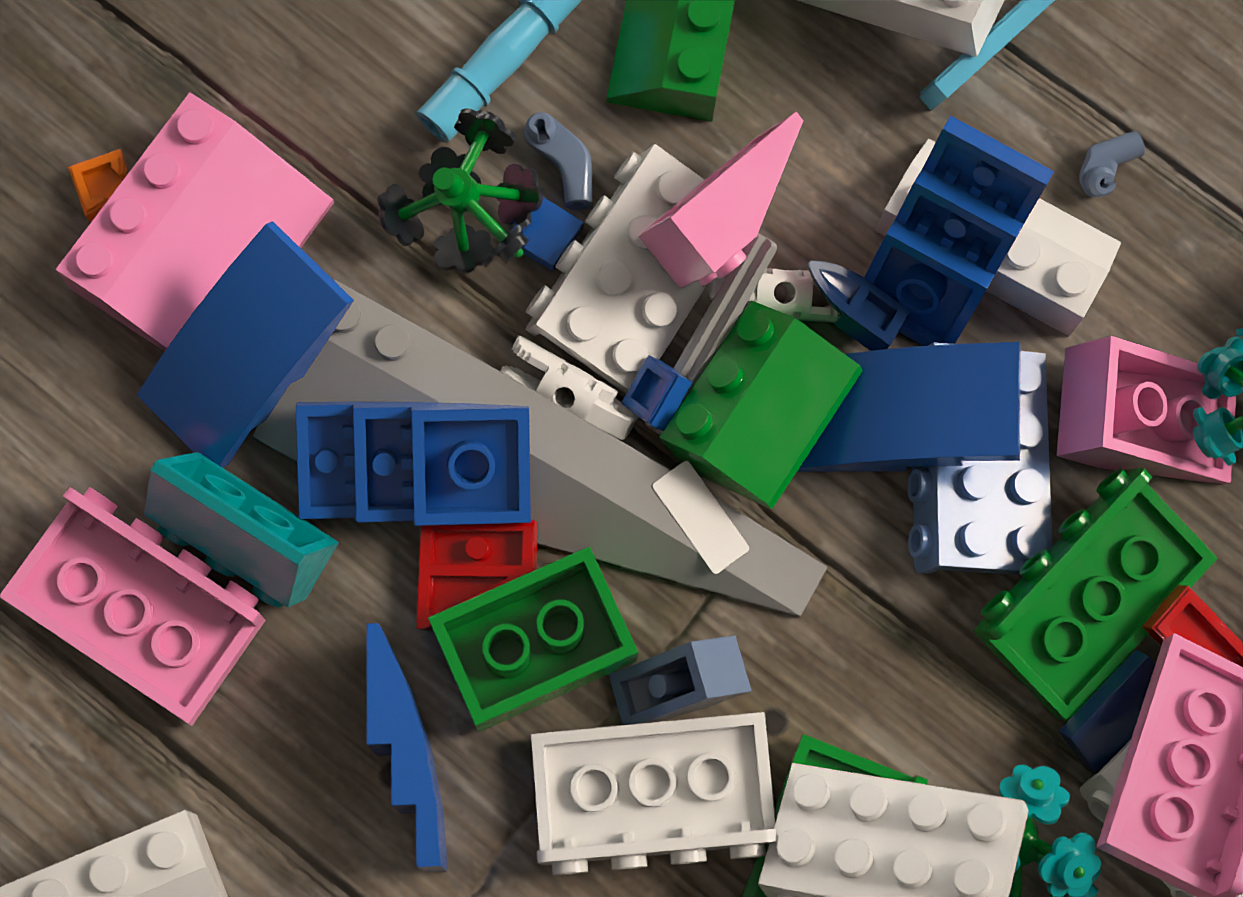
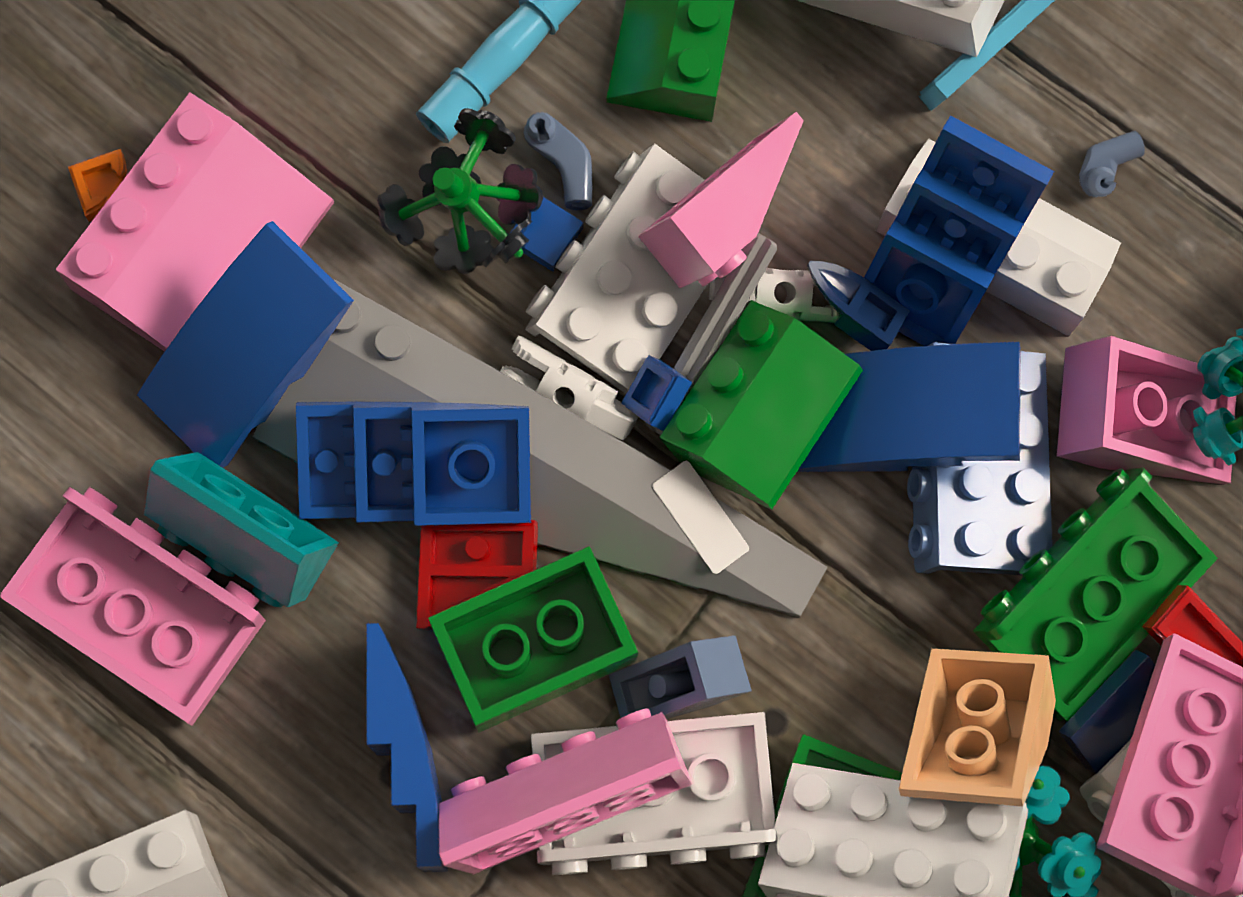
none -> bright pink slope [439,709,693,874]
none -> light nougat slope [899,649,1056,806]

